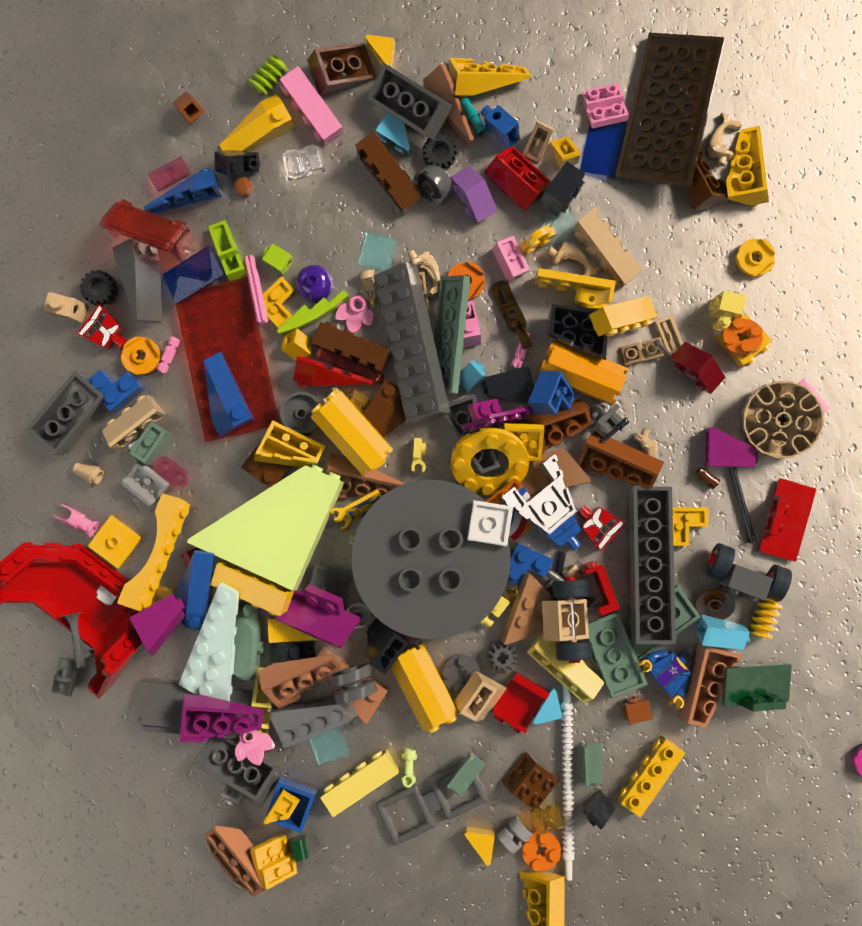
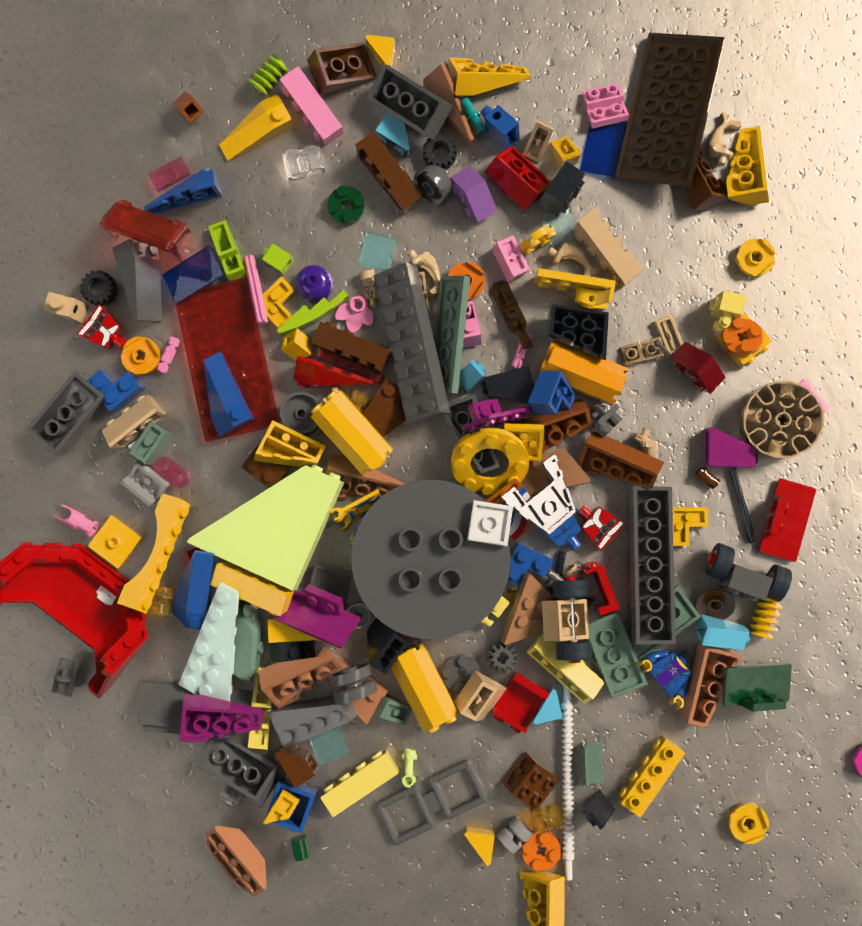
dark grey piece [62,612,94,668] -> none
tan cone [73,463,104,485] -> none
magenta slope [130,593,185,656] -> none
black slope [214,150,259,176] -> none
dark orange tile [234,177,253,197] -> none
bright pink plate [235,730,275,766] -> none
yellow slope [250,833,297,890] -> none
light yellow plate [411,438,426,472] -> none
sand green panel [446,752,485,796] -> none
yellow brick [589,296,658,337] -> none
black piece [600,417,630,443] -> none
dark orange brick [621,696,653,725] -> none
none -> reddish brown slope [274,744,320,788]
none -> dark green plate [327,185,365,225]
none -> sand green slope [375,694,412,725]
none -> yellow plate [728,802,769,844]

